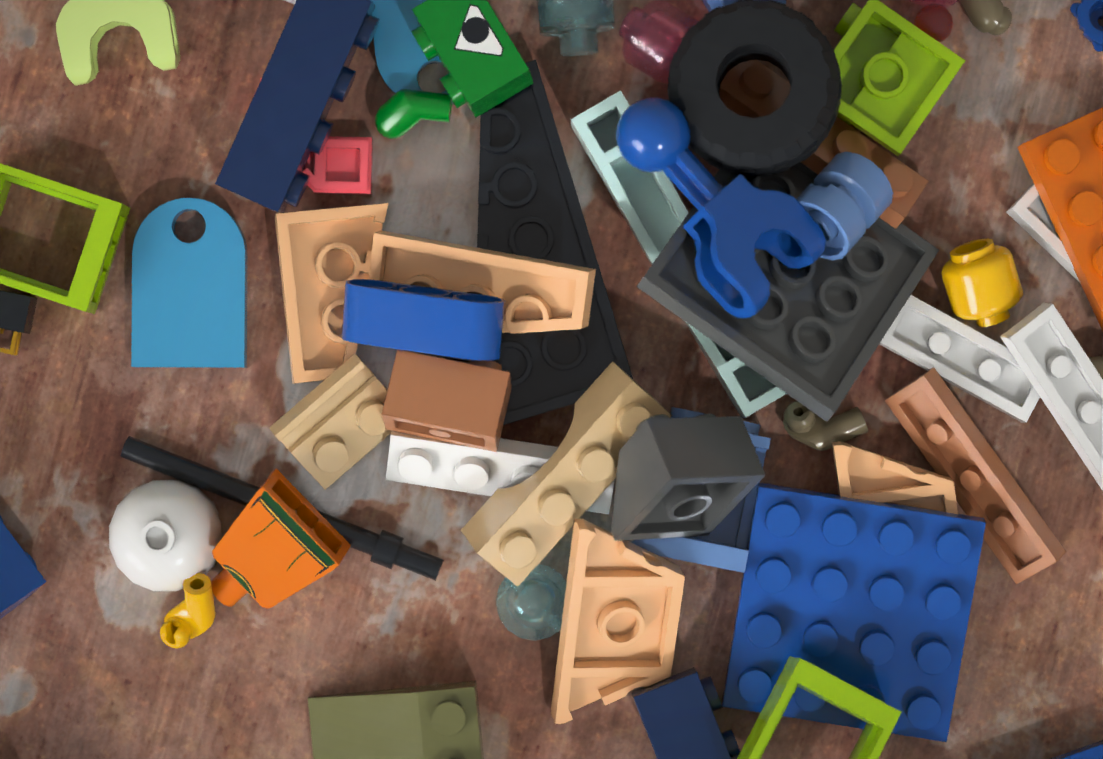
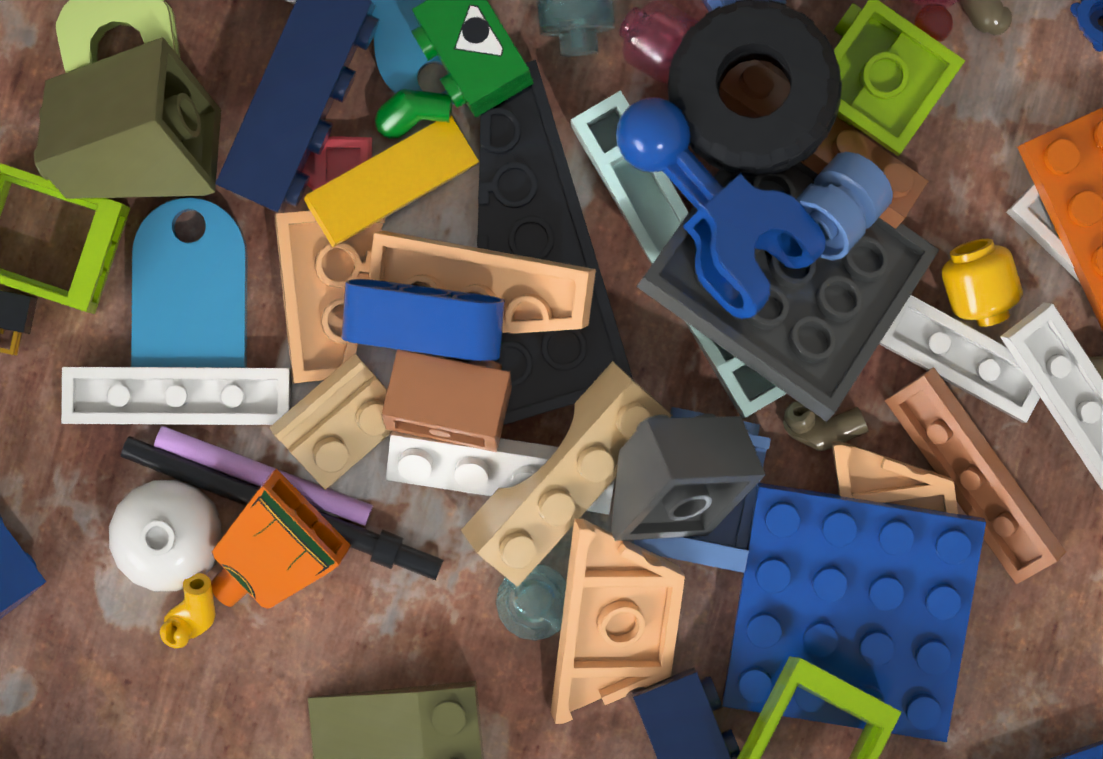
none -> olive slope [34,37,221,199]
none -> white plate [61,367,291,425]
none -> lavender bar [154,426,373,526]
none -> yellow tile [304,116,479,247]

